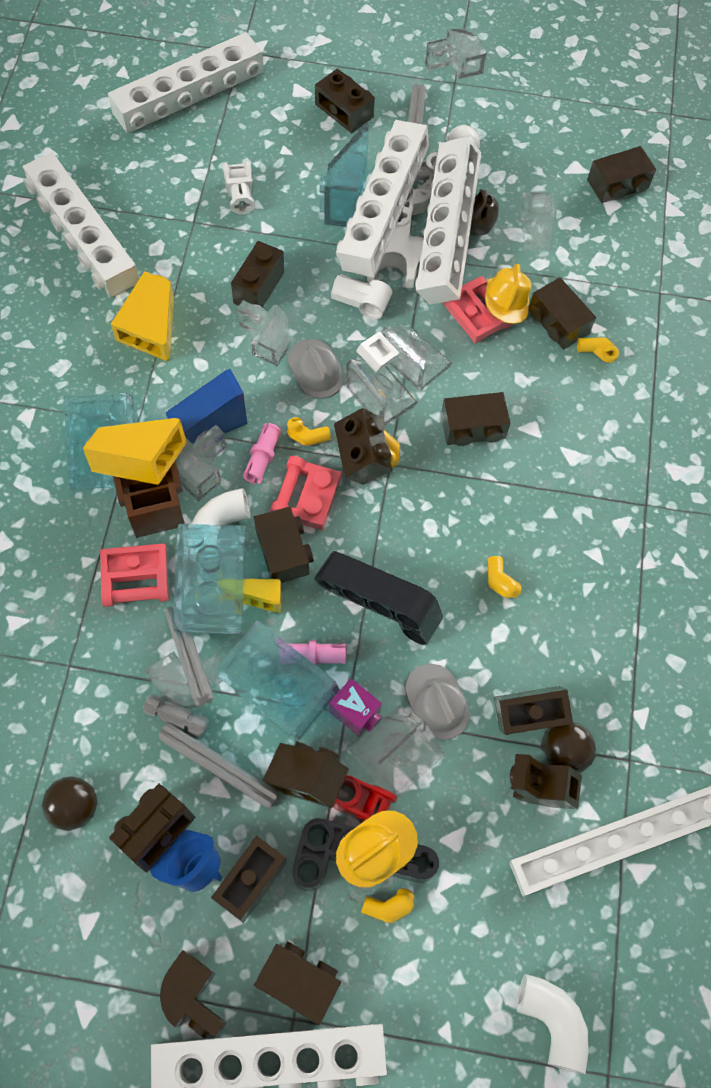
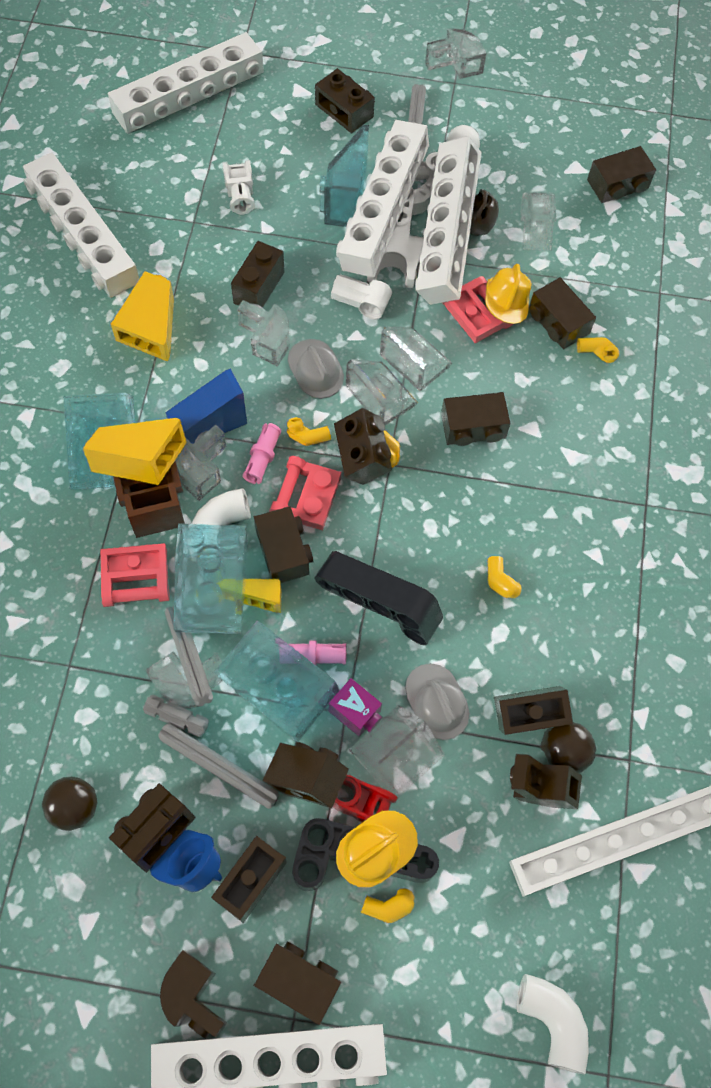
white plate [356,332,399,373] -> none

